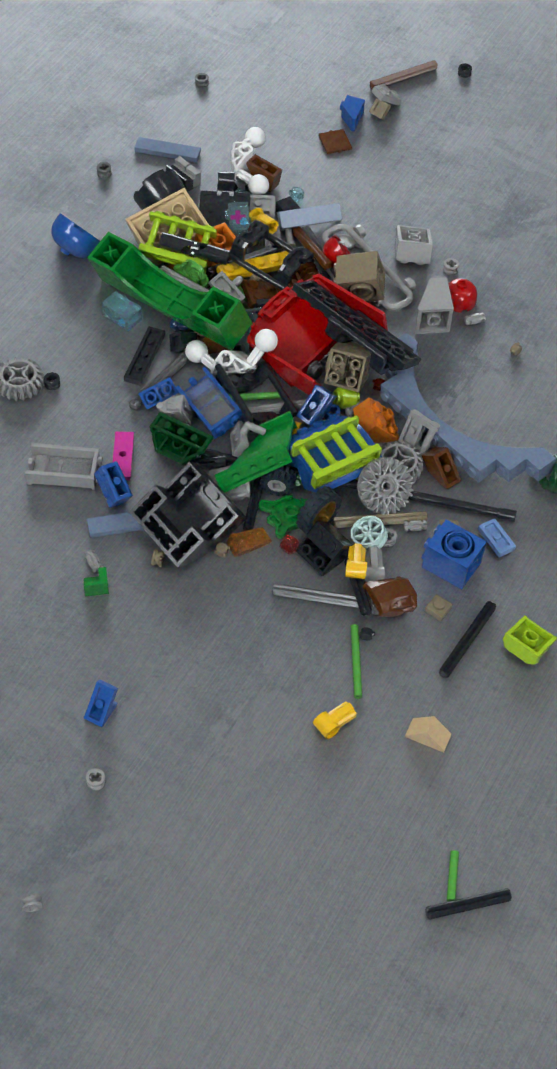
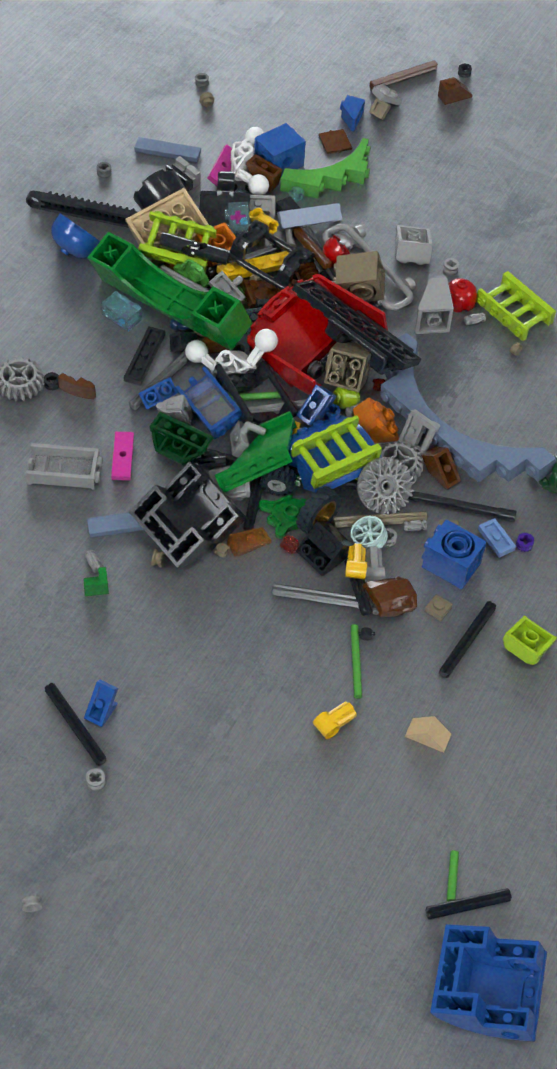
blue brick [94,461,133,508] -> none
none -> black gear [26,190,137,228]
none -> black axle [45,683,106,766]
none -> reddish brown slope [58,373,96,399]
none -> dark tan plate [199,92,215,107]
none -> dark pink tile [207,144,232,186]
none -> blue brick [254,123,306,177]
none -> bright green arch [280,138,371,199]
none -> blue slope [430,924,547,1042]
none -> reddish brown slope [438,77,473,105]
none -> lime fence [477,271,556,341]
none -> dark purple bush [516,533,534,552]

